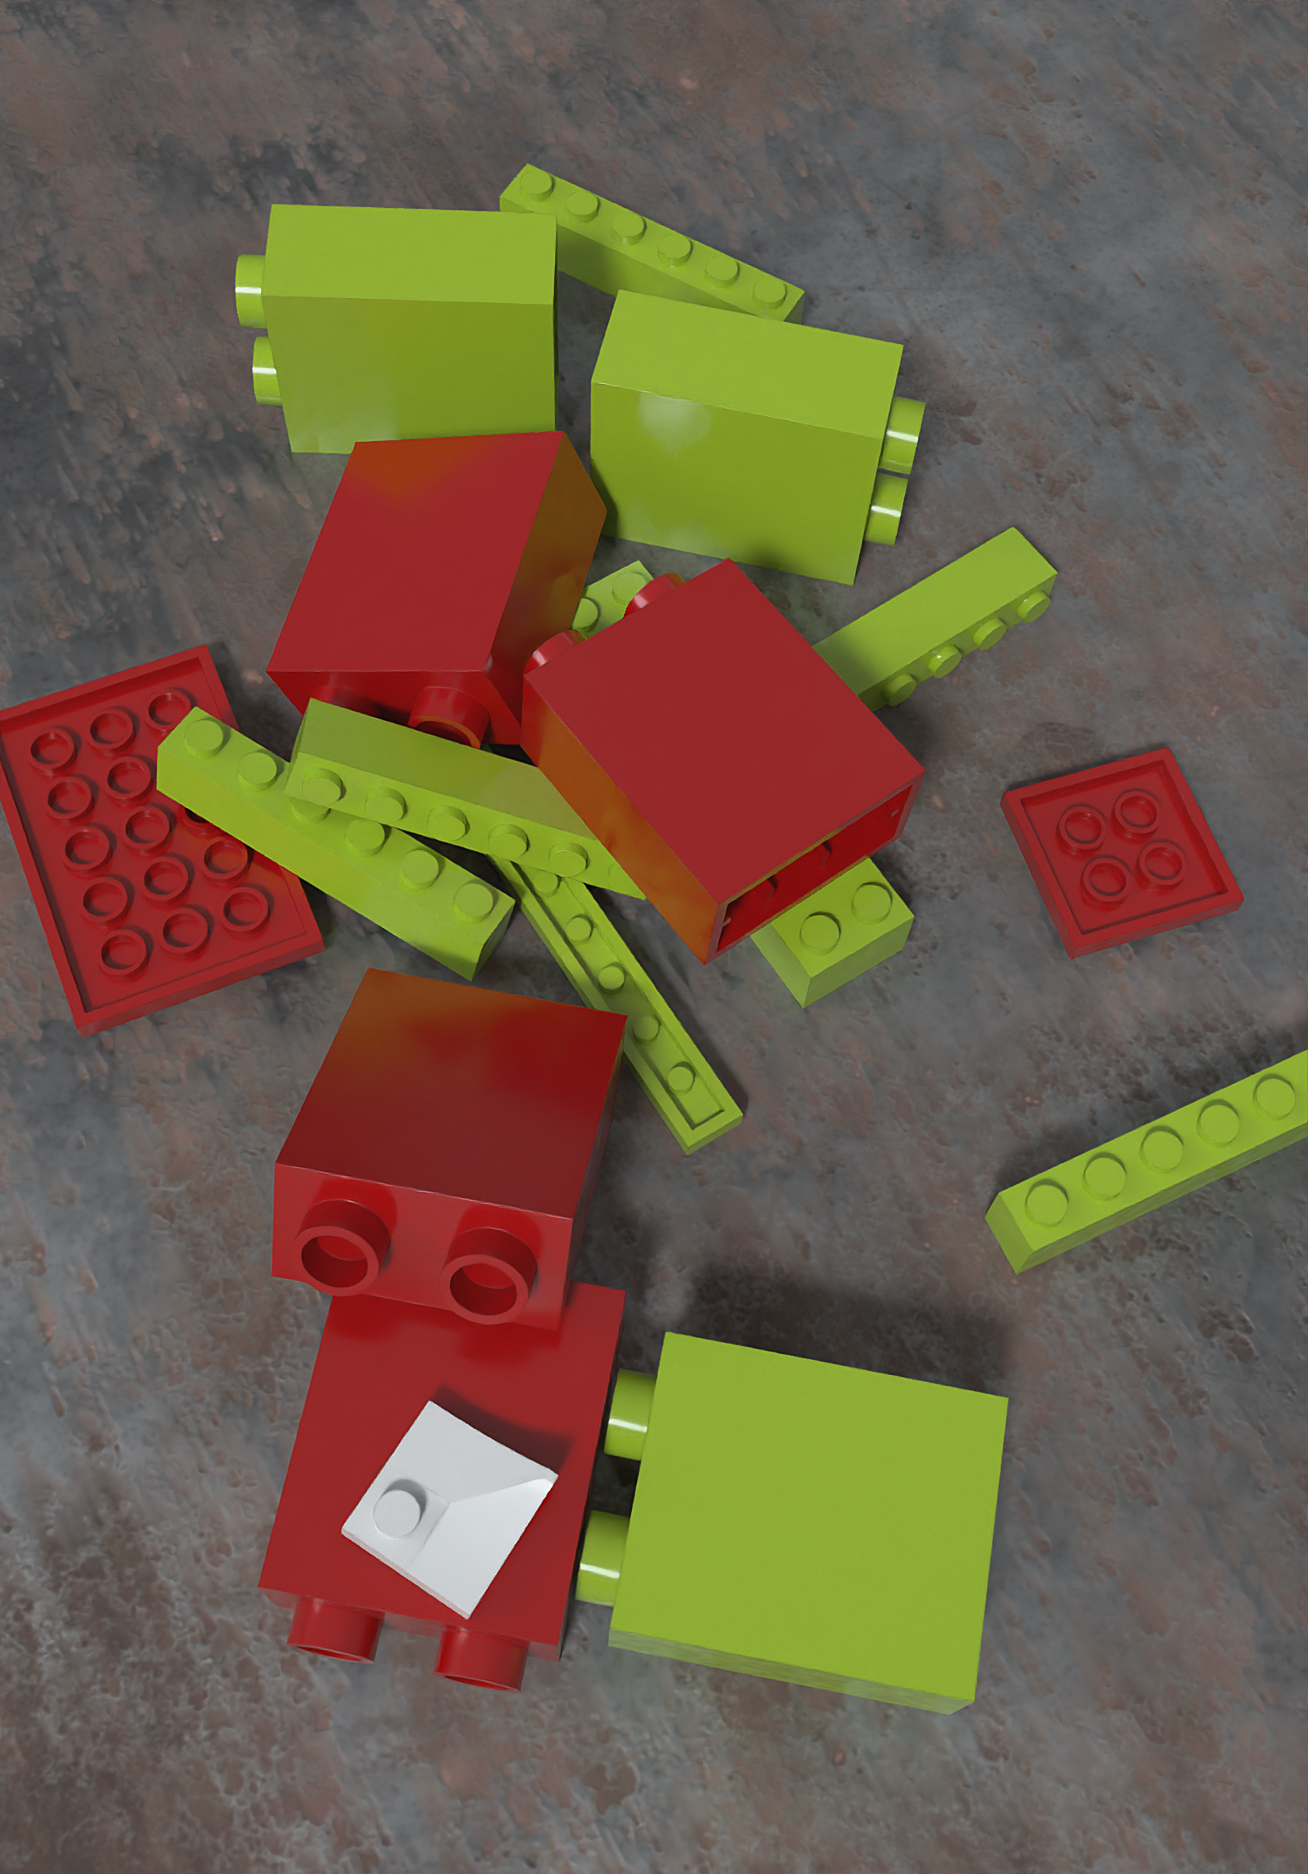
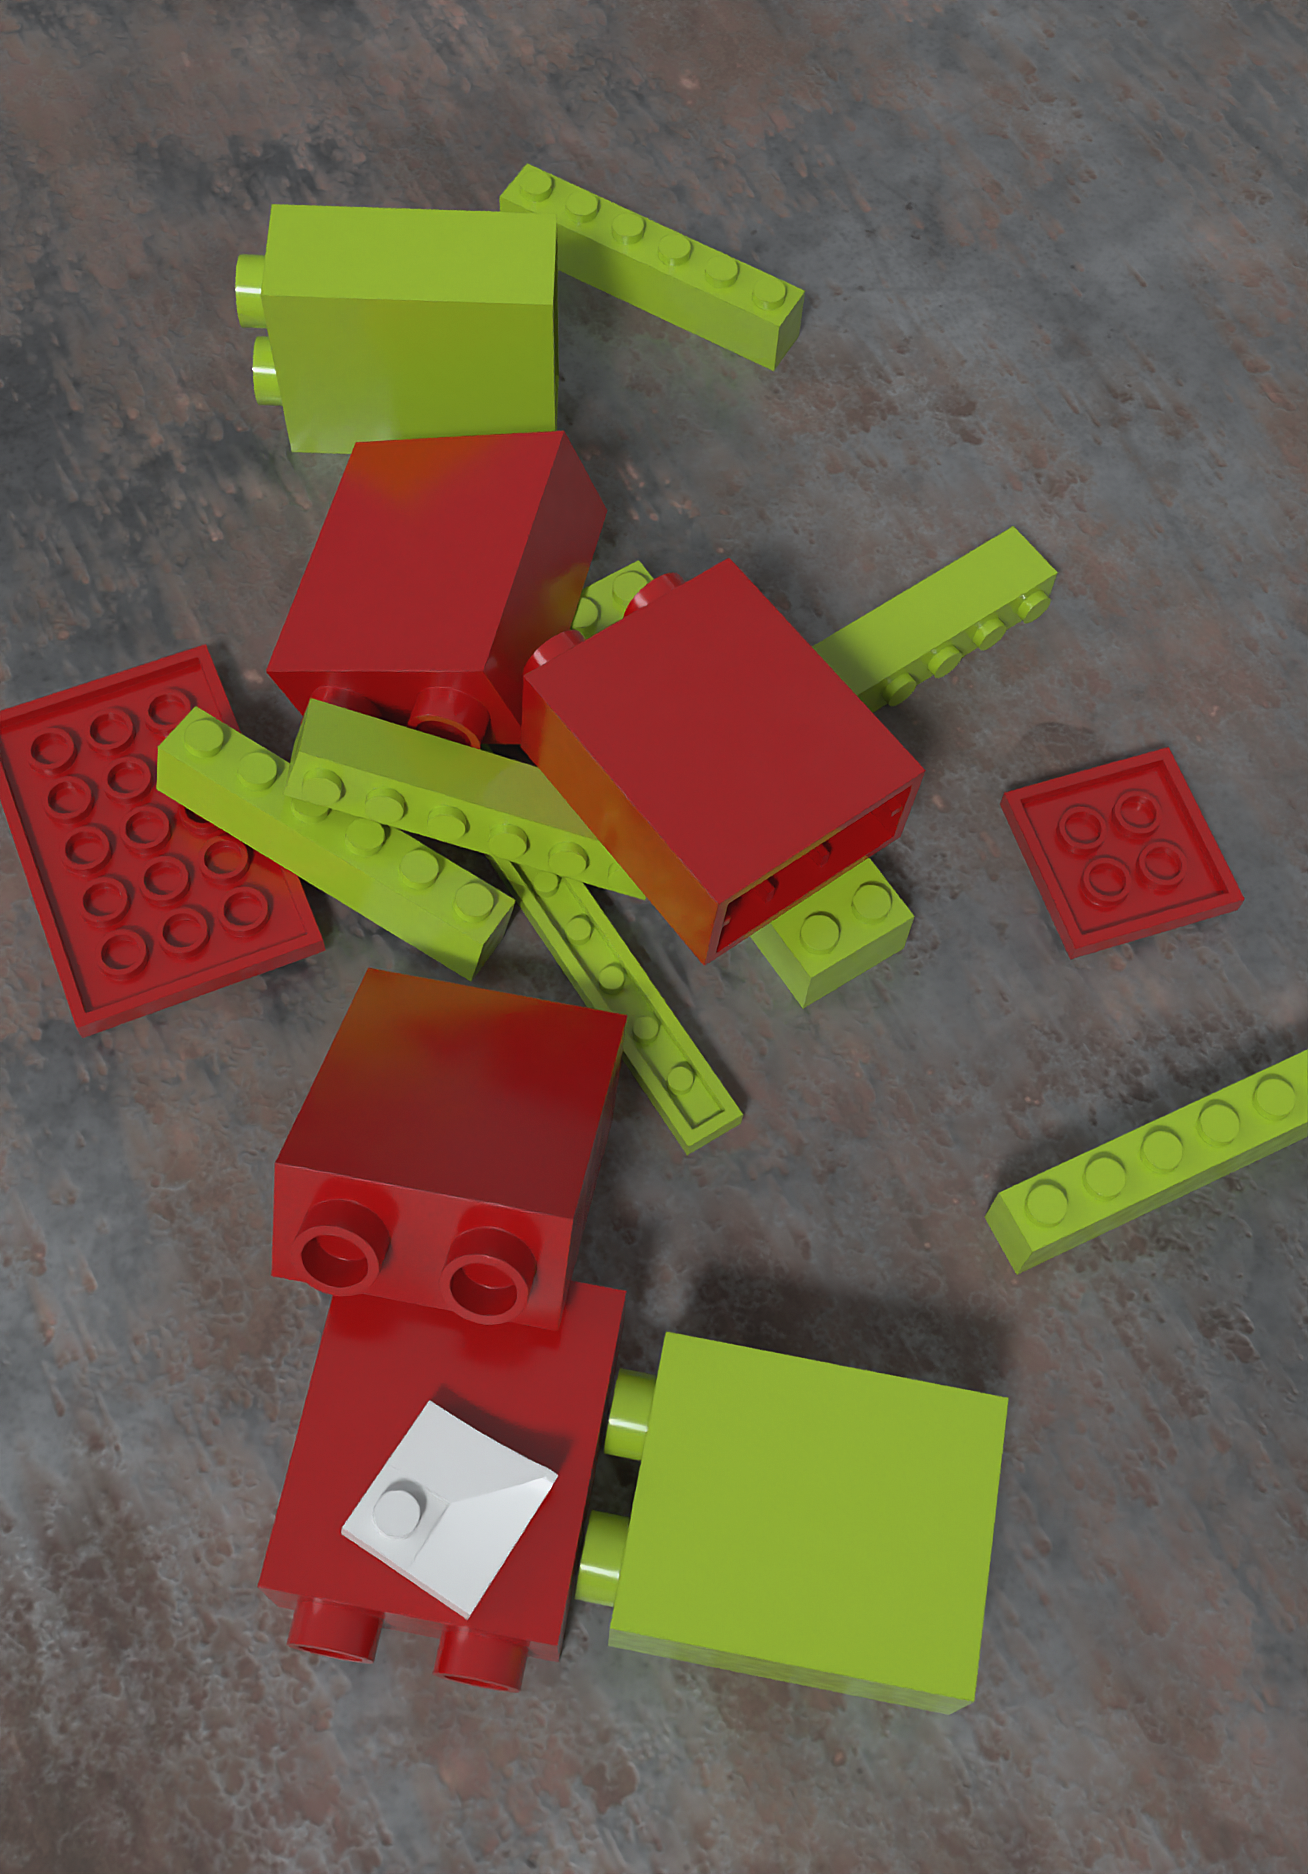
lime brick [590,289,926,586] -> none

